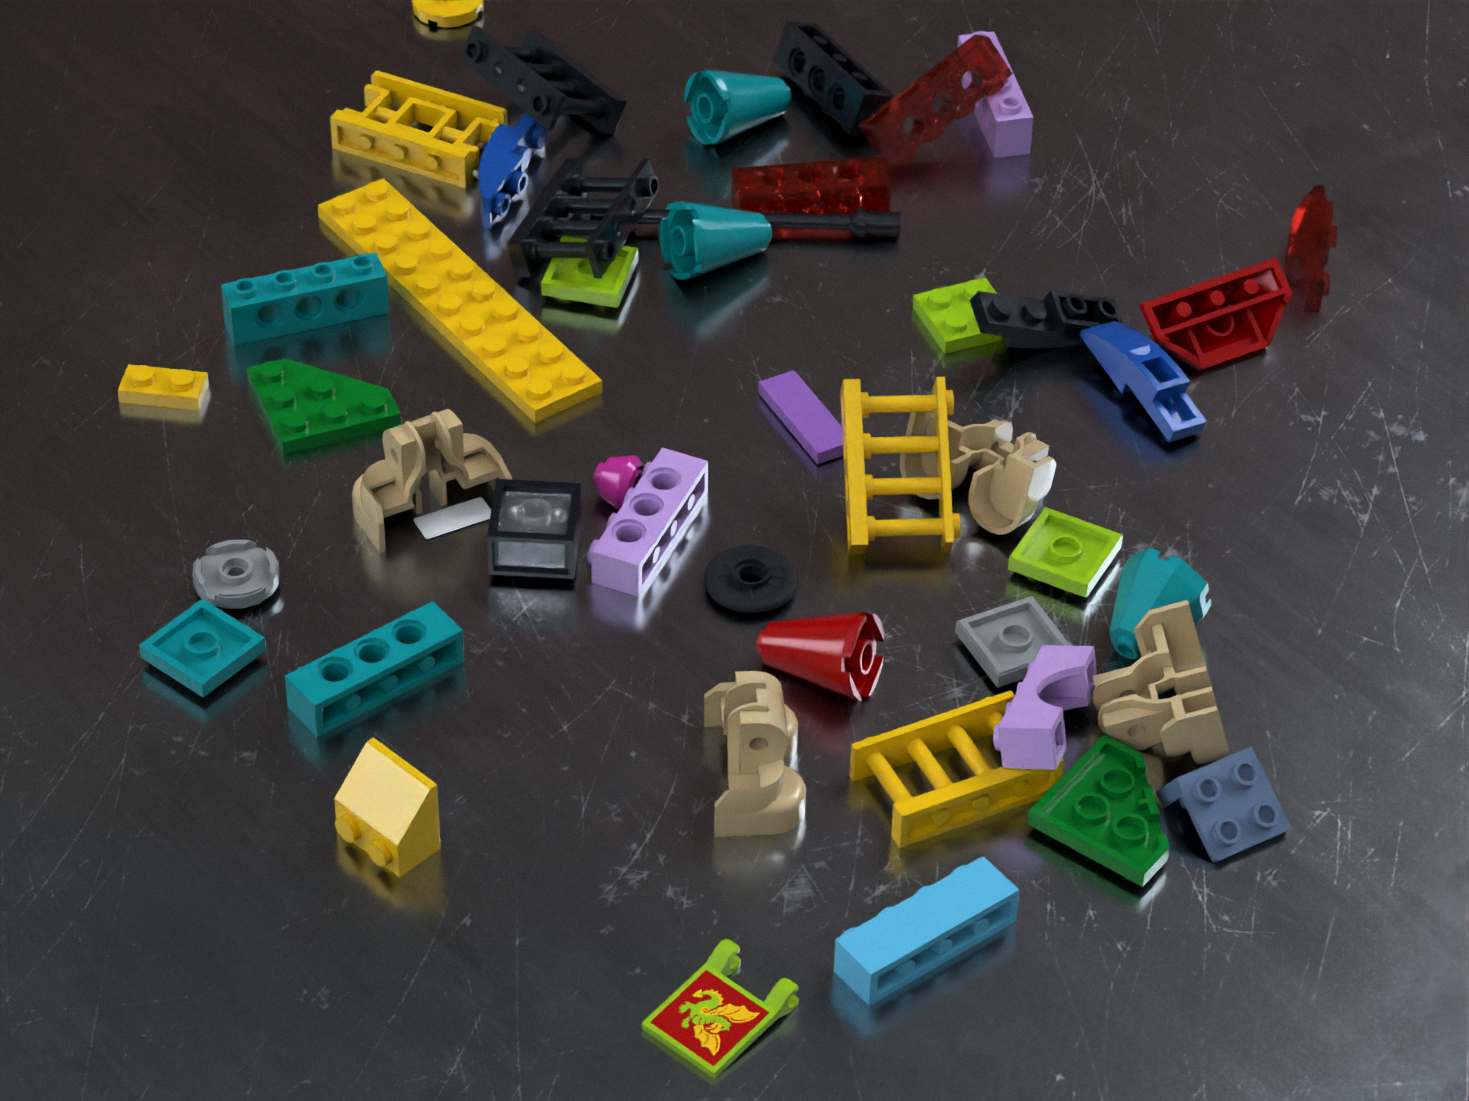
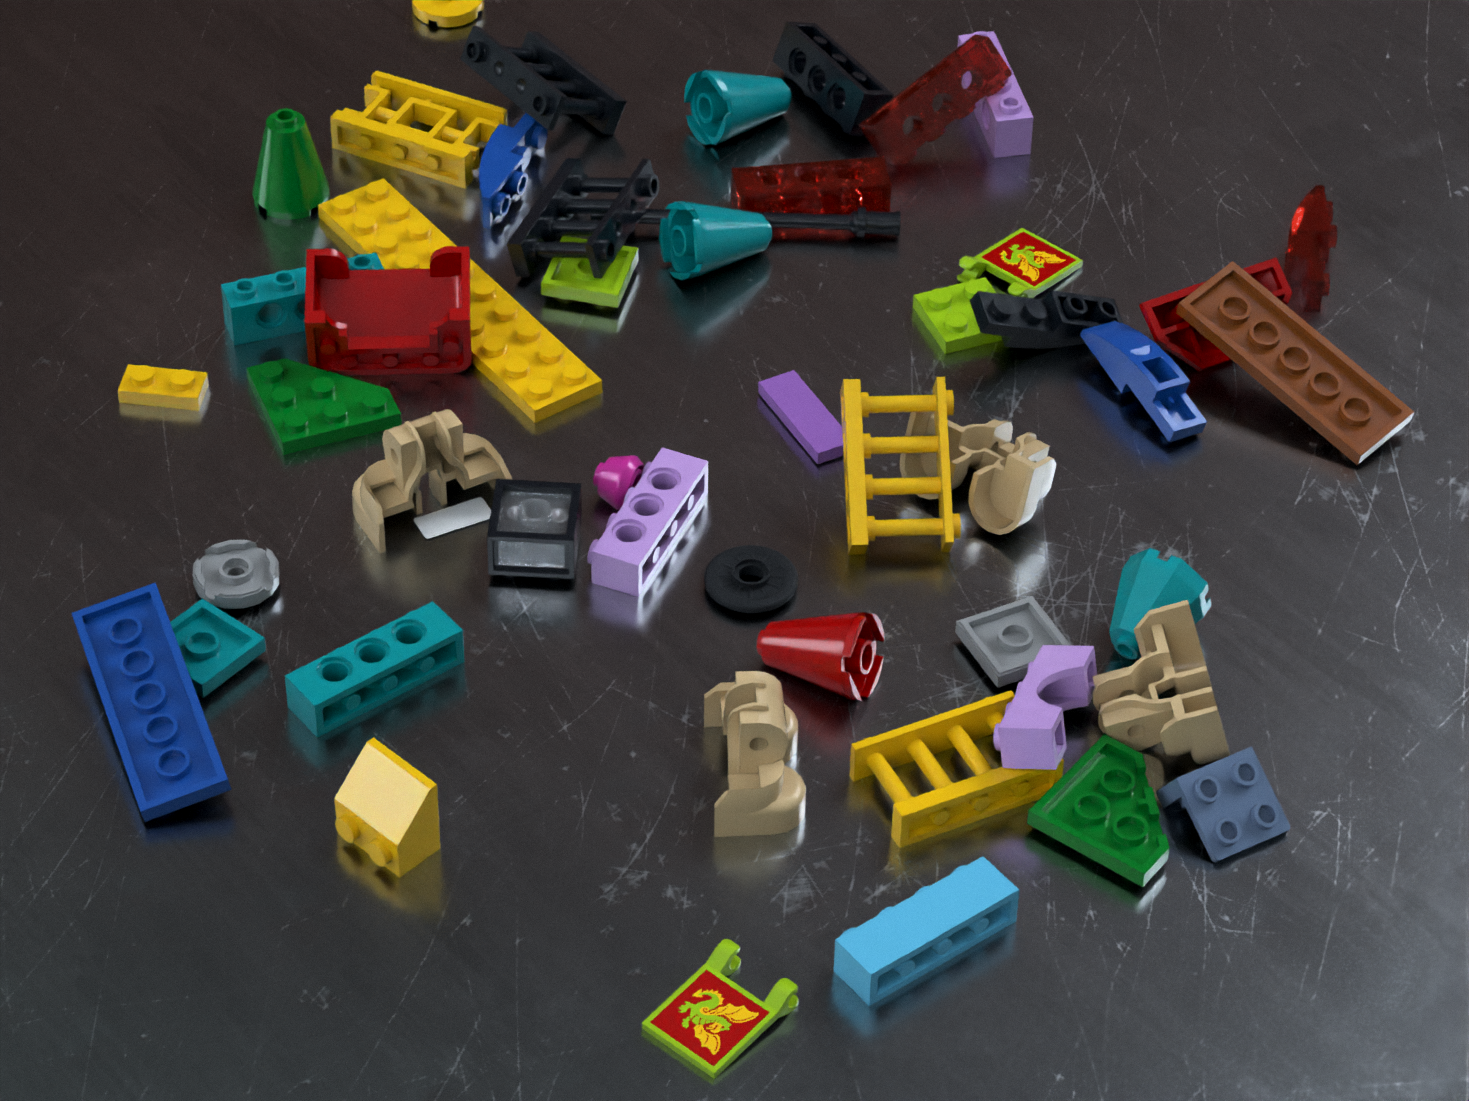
lime plate [1008,507,1123,598] -> none
none -> blue plate [71,582,232,822]
none -> green cone [252,108,330,220]
none -> red windscreen [304,246,472,376]
none -> flag [957,228,1083,298]
none -> dark orange plate [1176,261,1414,465]

